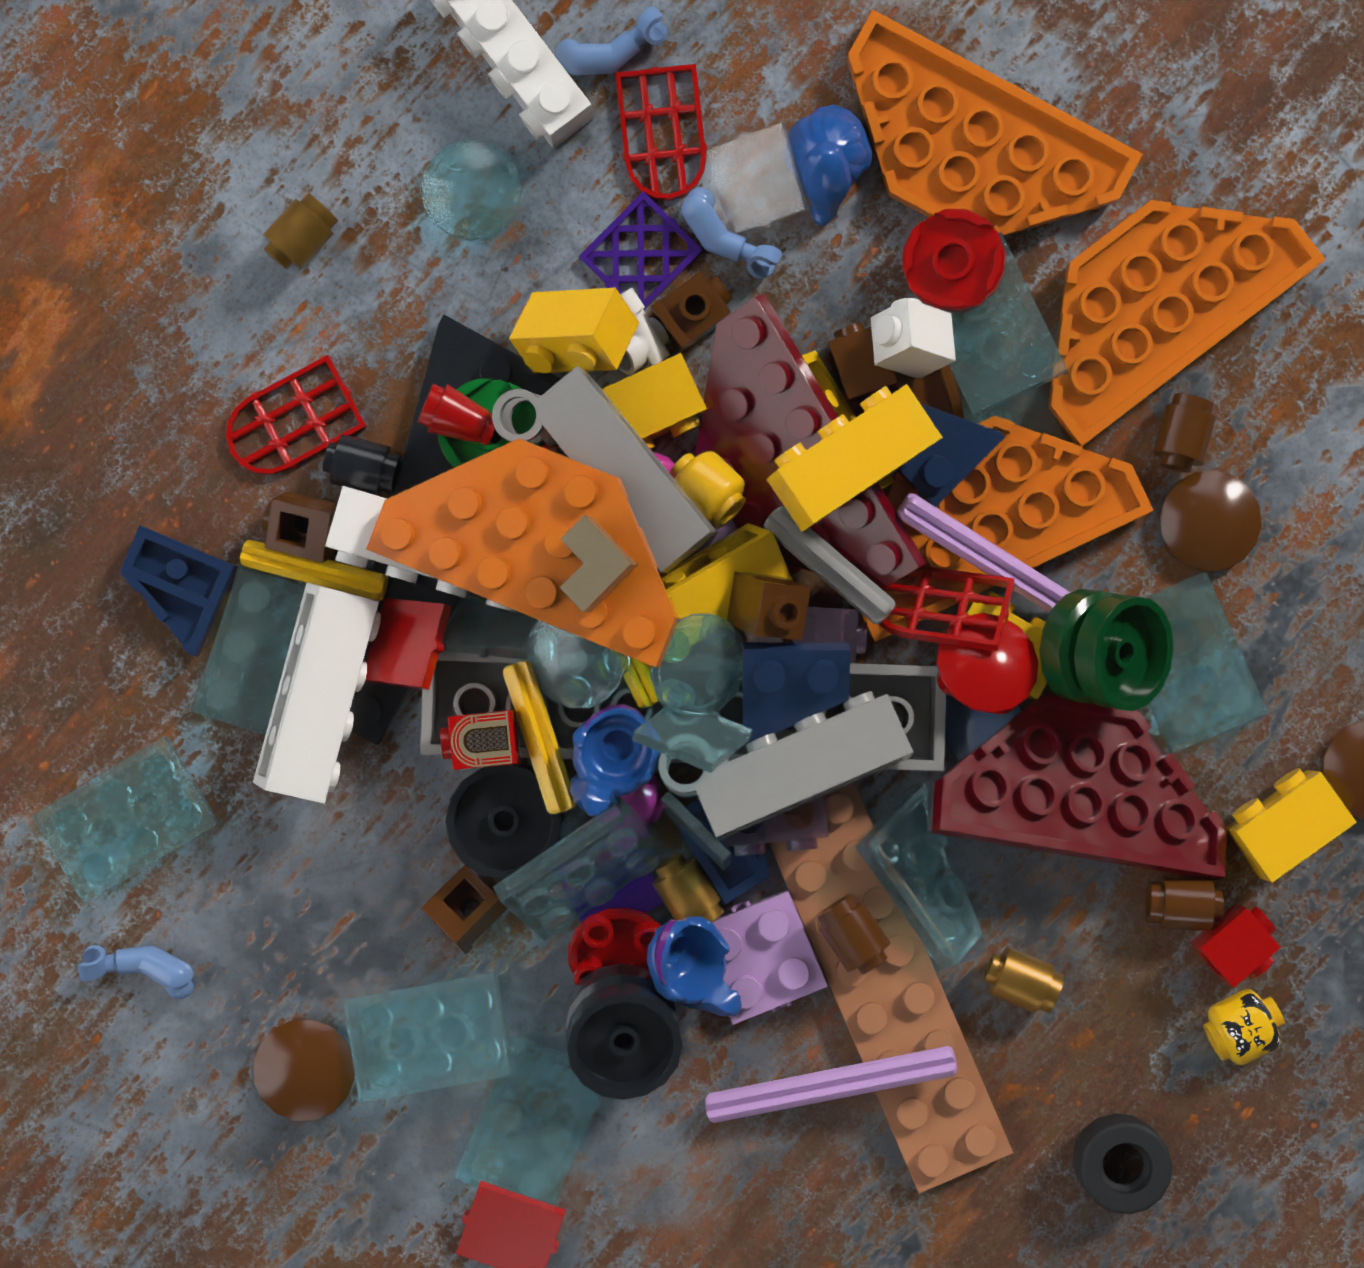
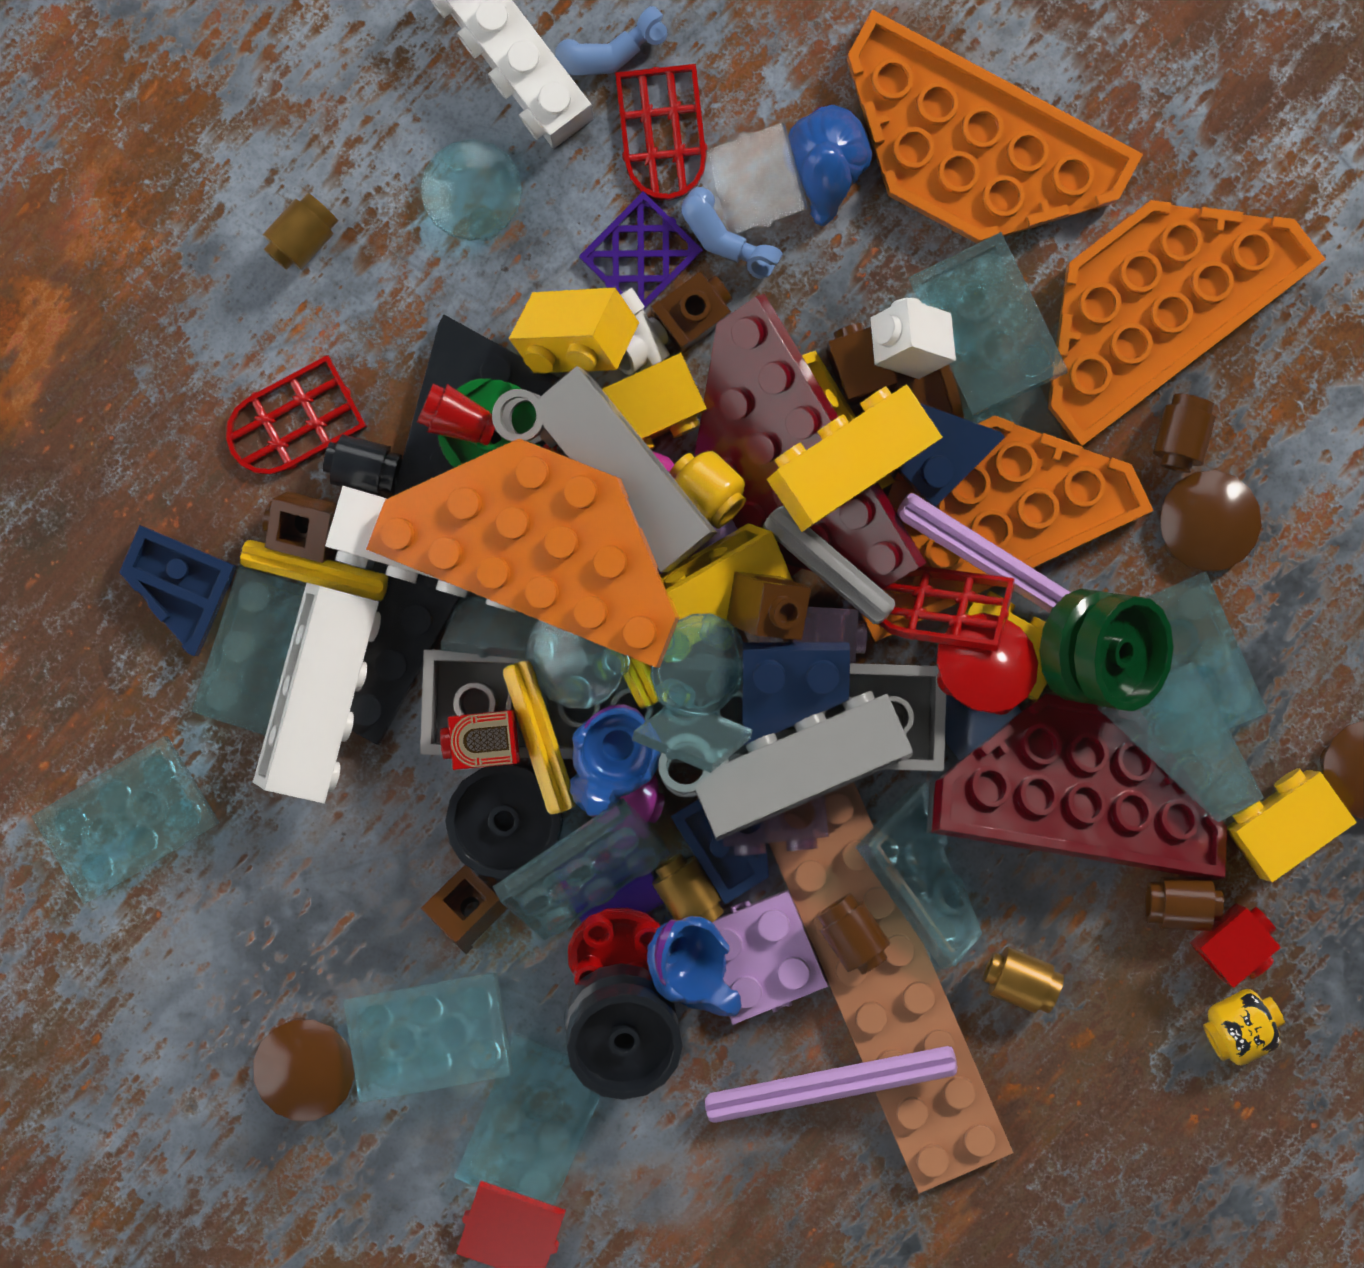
medium blue arm [77,945,195,999] -> none
red piece [365,598,452,690] -> none
dark tan piece [560,515,638,613] -> none
clear light blue piece [661,791,731,871] -> none
red tile [902,209,1006,313] -> none
black tyre [1073,1113,1173,1215] -> none
none -> clear light blue wing [1097,660,1264,822]

